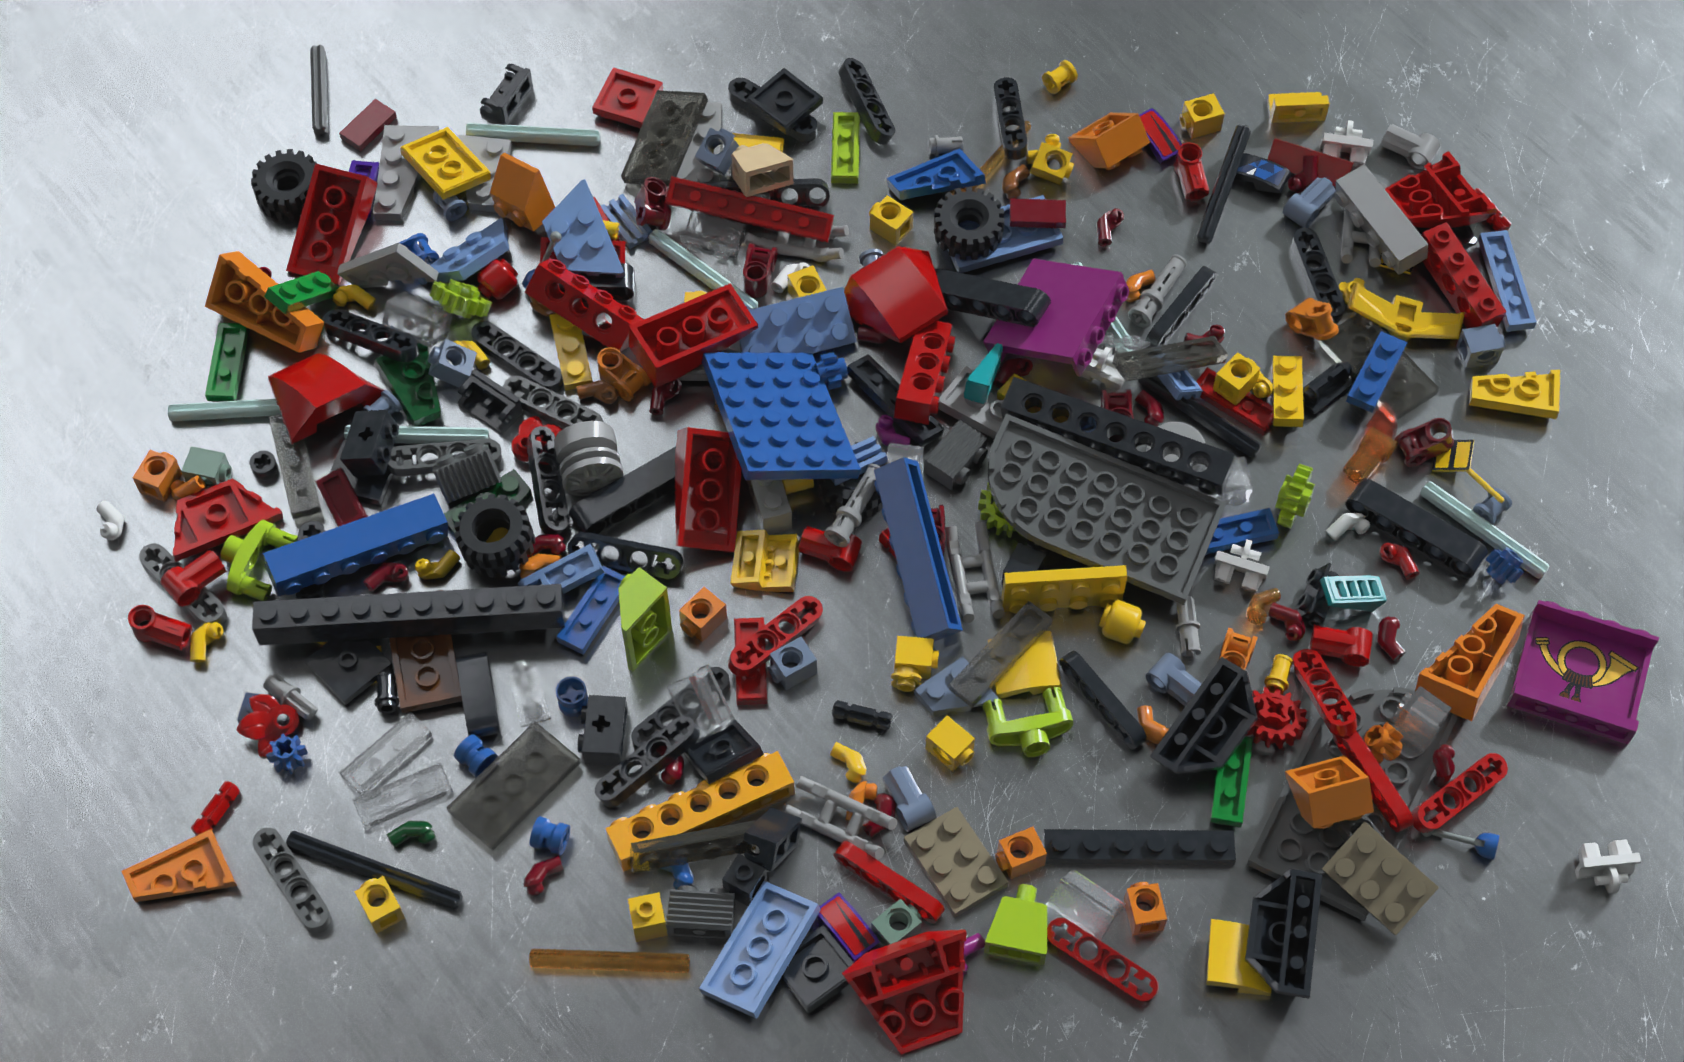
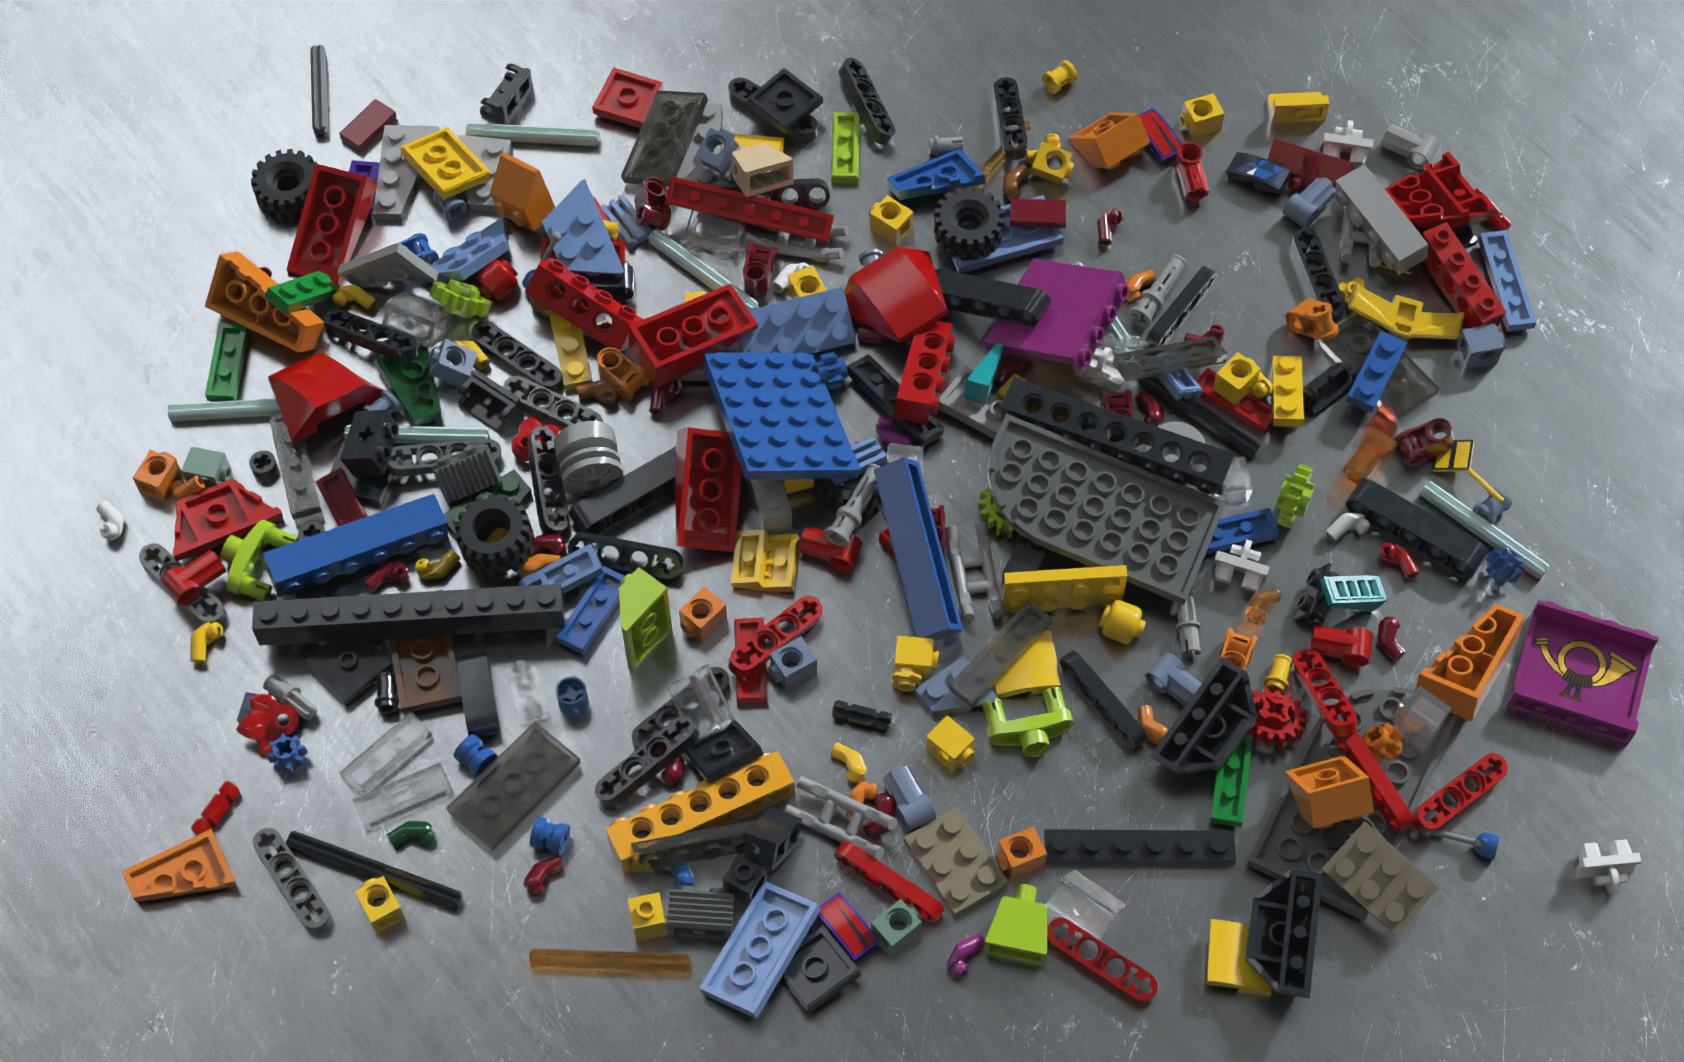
red piece [128,604,193,651] -> none
black brick [577,695,628,766] -> none
red wedge [842,929,967,1055] -> none
dark grey brick [924,420,988,490] -> none
orange brick [1124,882,1167,936] -> none
black axle [1196,124,1251,244] -> none
dark red arm [1268,603,1306,641] -> none
dark red arm [1433,744,1455,788] -> none
yellow wing [1469,369,1560,419] -> none

